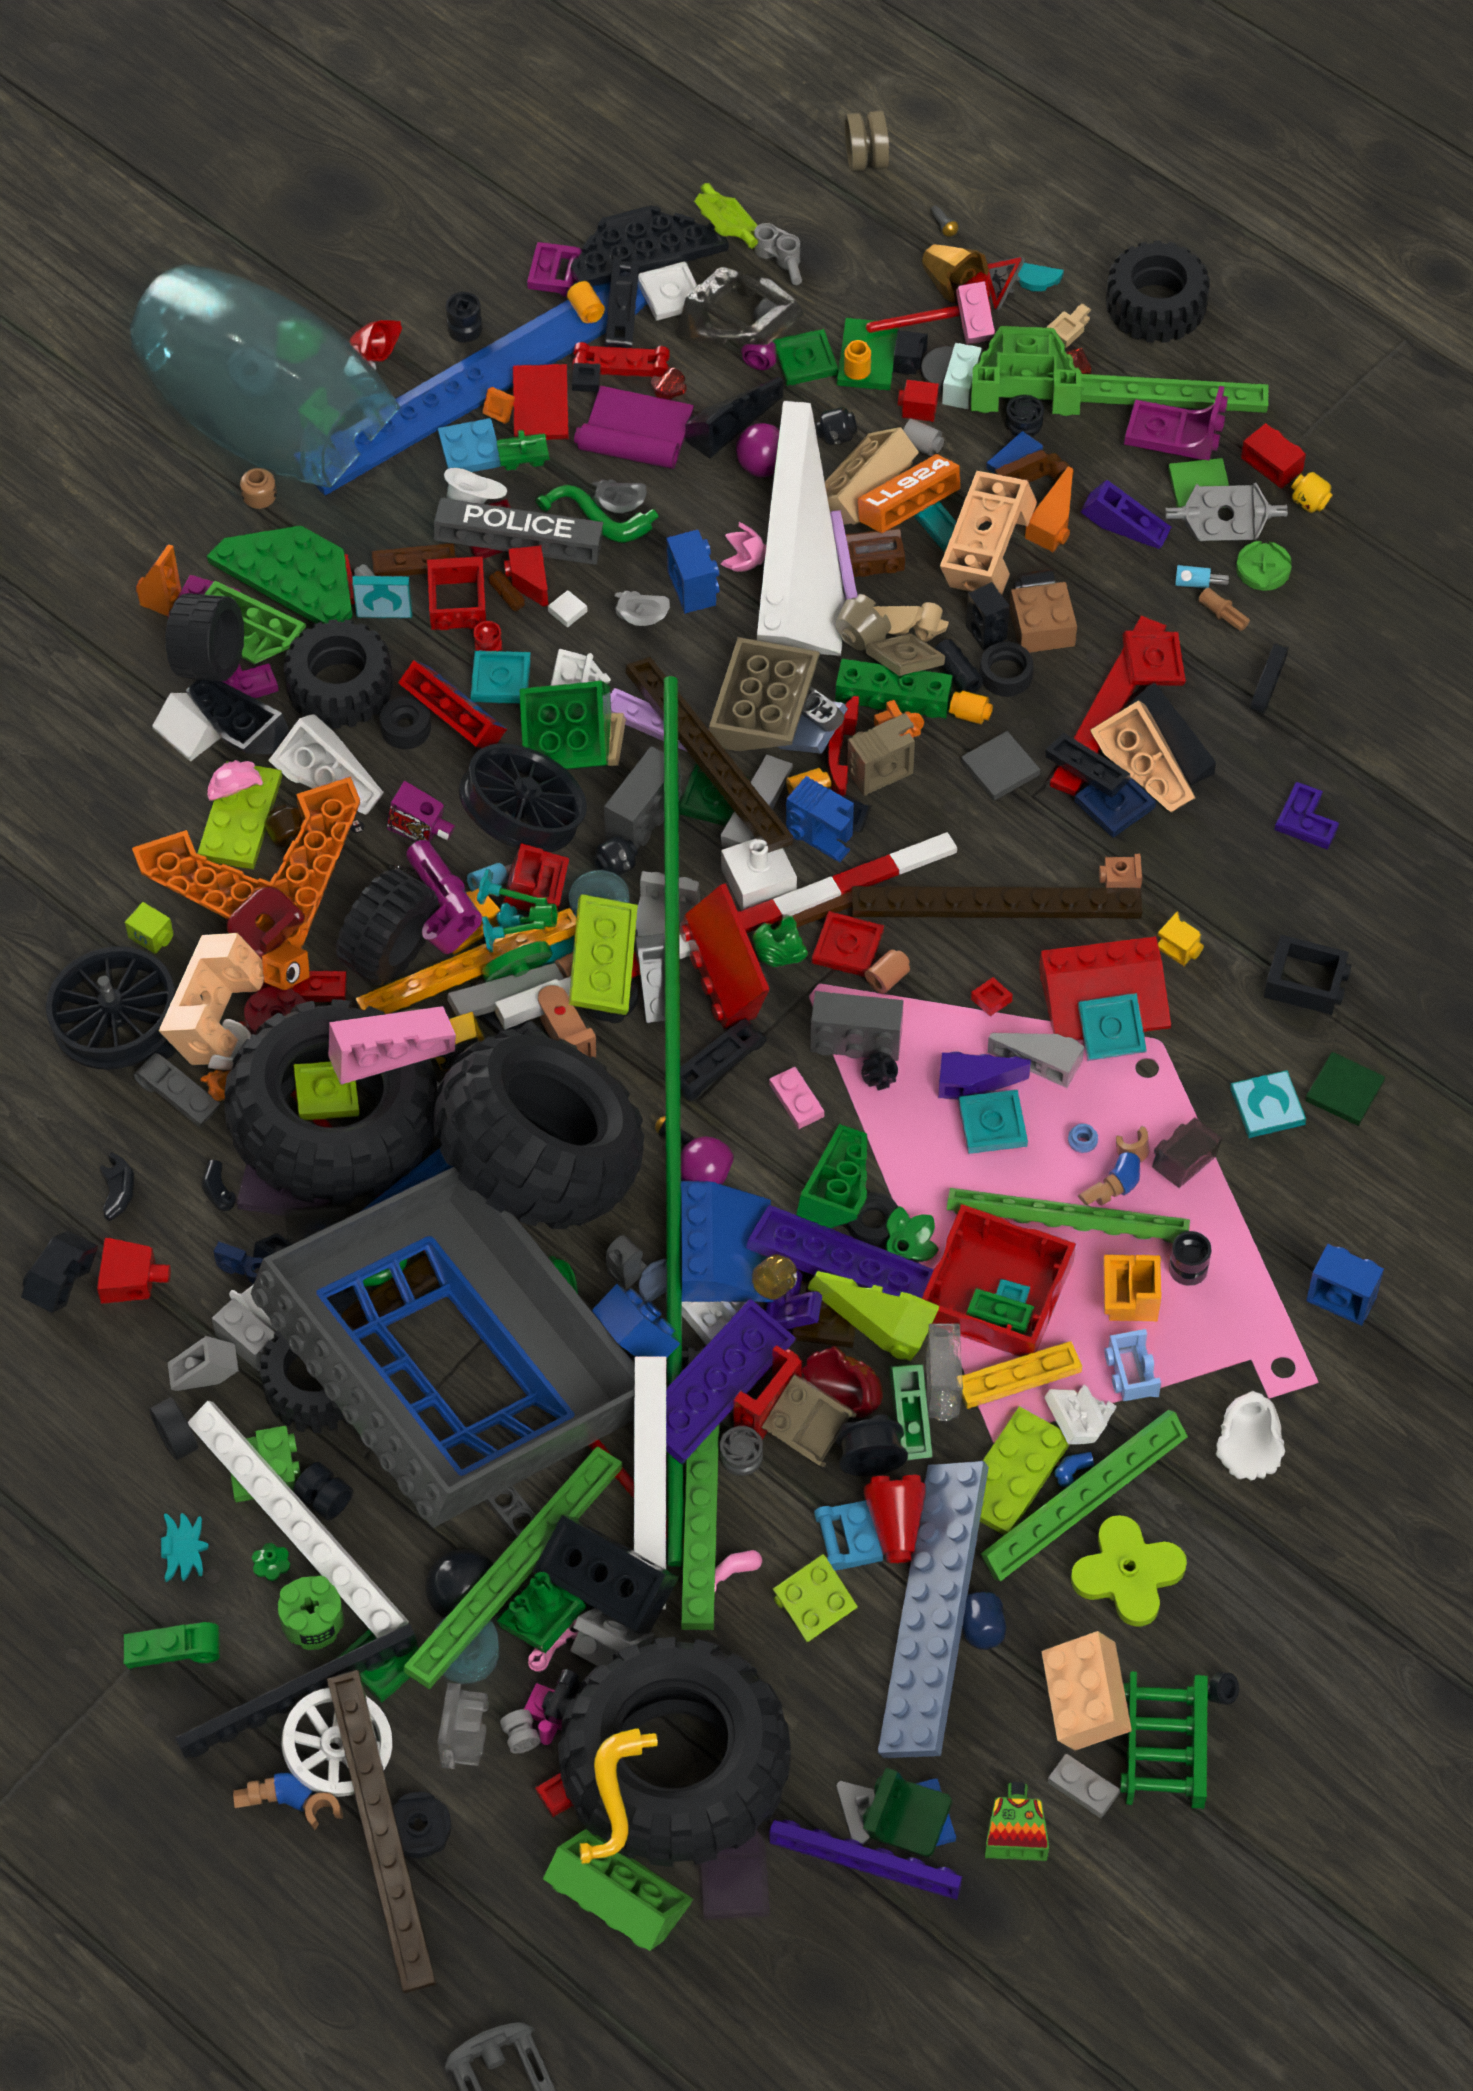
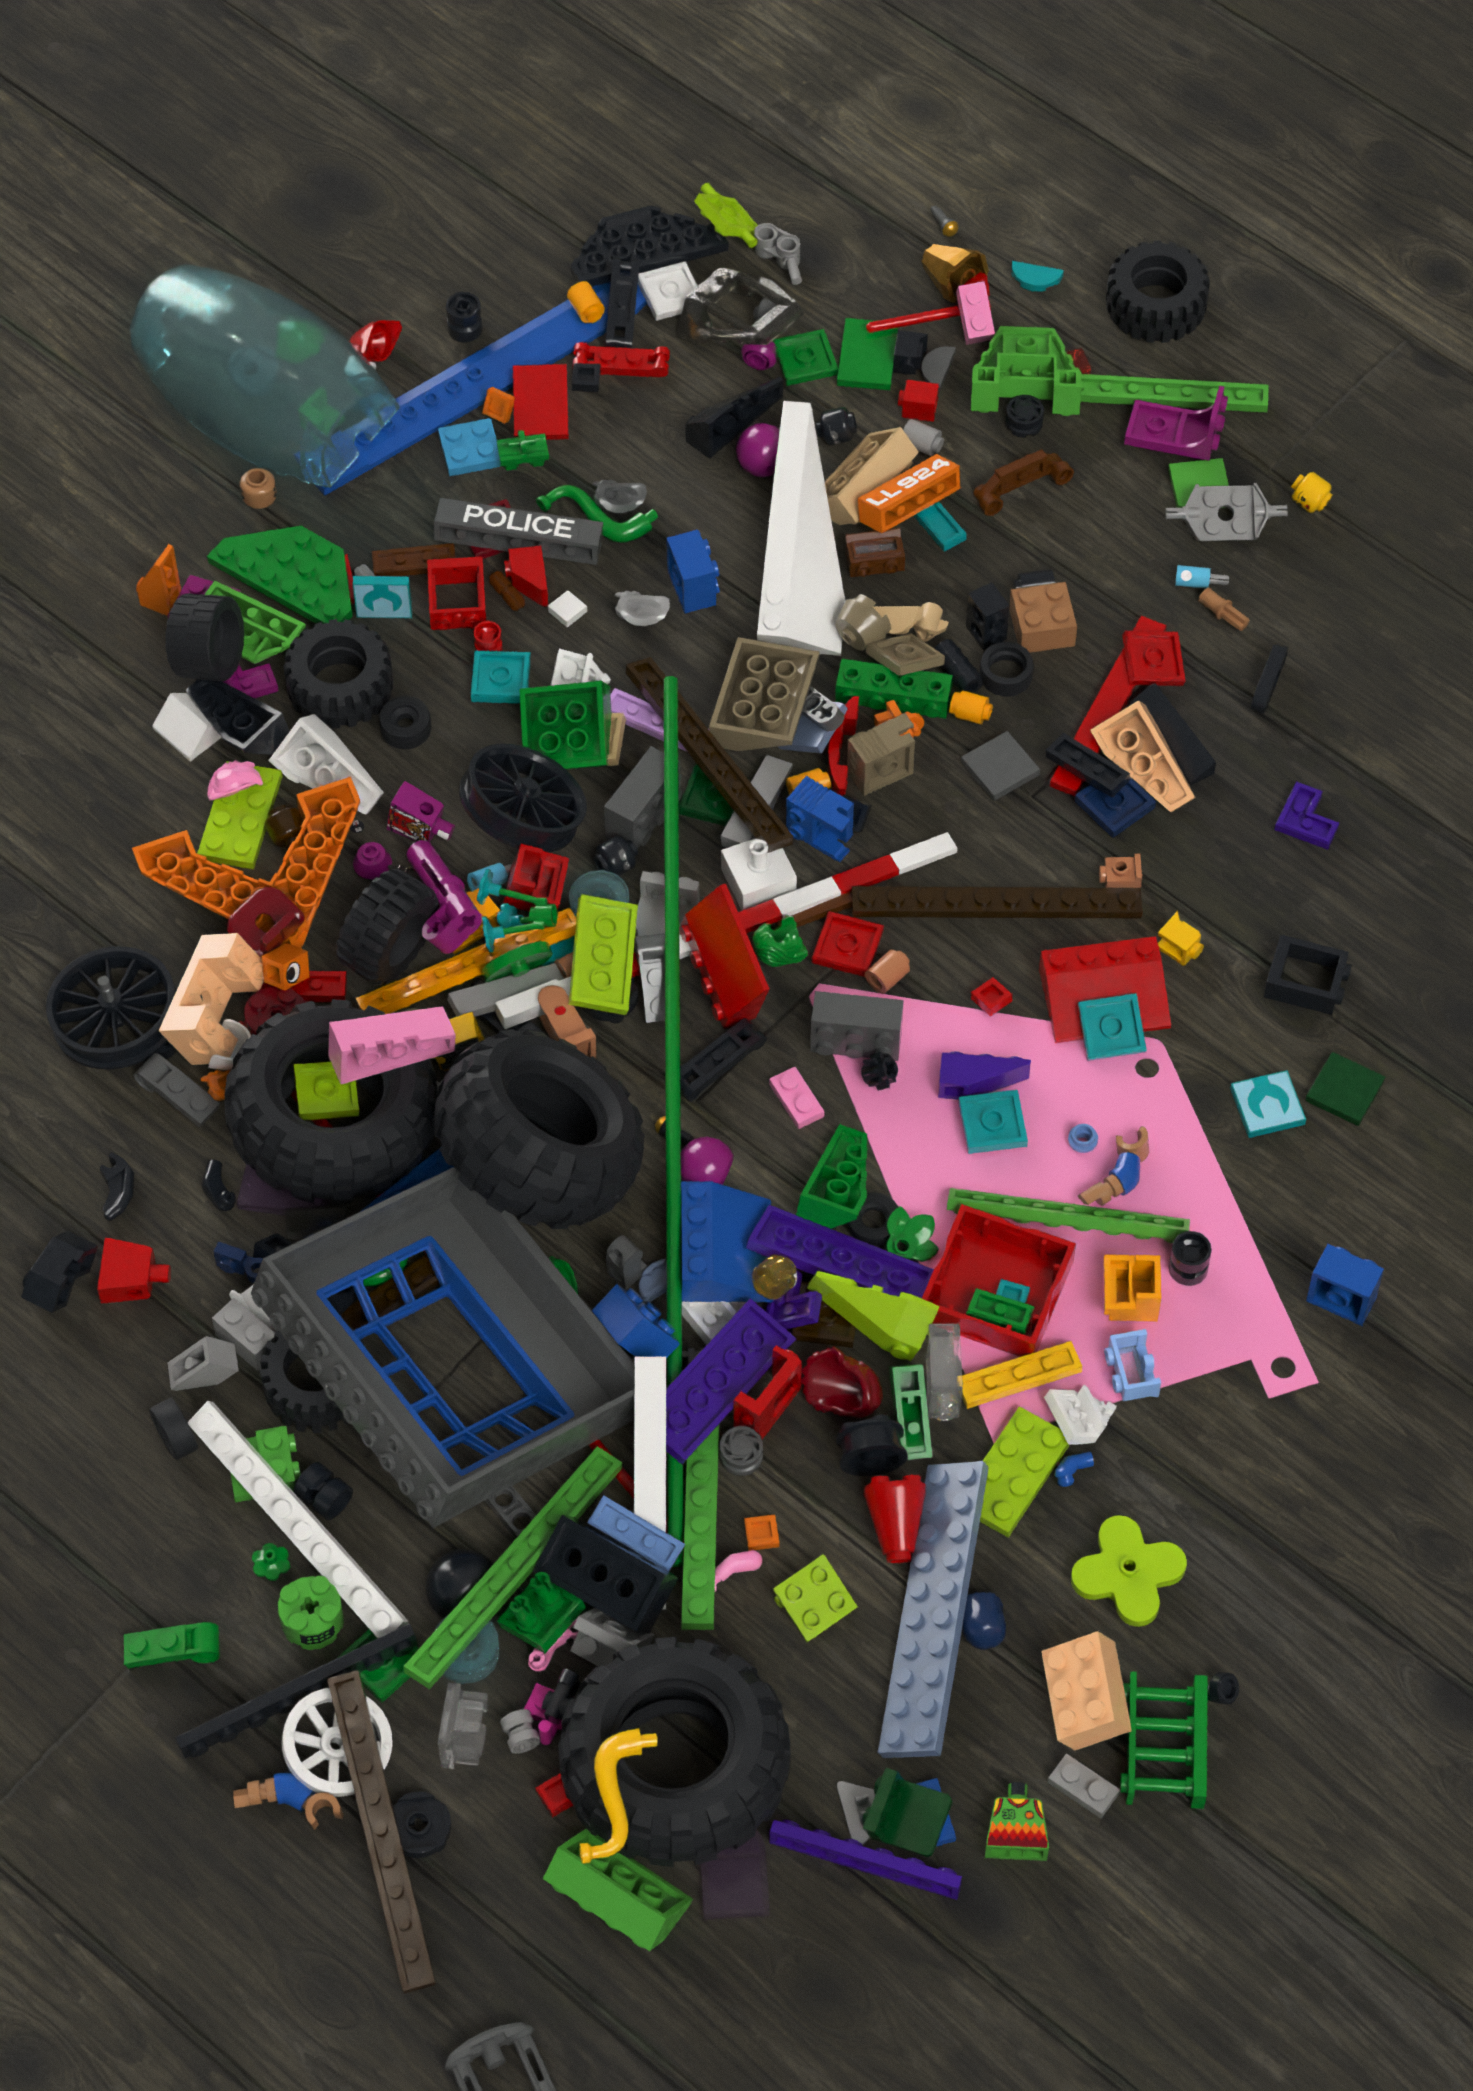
lime brick [125,902,173,954] -> none
teal piece [161,1513,209,1582] -> none
red brick [398,660,507,749] -> none
white piece [444,468,507,504] -> none
magenta plate [527,242,582,297] -> none
magenta door [574,386,694,469] -> none
clear red piece [651,367,687,400] -> none
bright pink piece [721,522,766,572] -> none
dark tan piece [761,1375,857,1467] -> none
dark azure plate [814,1500,883,1571] -> none
lavender tile [830,510,857,601] -> none
dark tan wheel [844,110,889,172] -> none
light orange brick [844,340,871,380] -> none
light nougat plate [940,471,1037,595] -> none
light aqua brick [942,343,982,409] -> none
bright green plate [981,1410,1188,1581] -> none
blue tile [986,431,1043,474] -> none
piece [987,256,1025,311] -> none
light grey slope [987,1033,1084,1088] -> none
orange slope [1025,466,1073,552] -> none
tan plate [1047,304,1091,348] -> none
dark purple slope [1080,480,1171,549] -> none
clear smoke brick [1152,1117,1222,1188] -> none
white piece [1216,1391,1285,1481] -> none
bright green tile [1236,541,1292,591] -> none
red brick [1241,423,1306,489] -> none
none -> magenta cone [353,842,392,880]
none -> medium blue tile [587,1496,685,1571]
none -> orange tile [744,1514,780,1551]

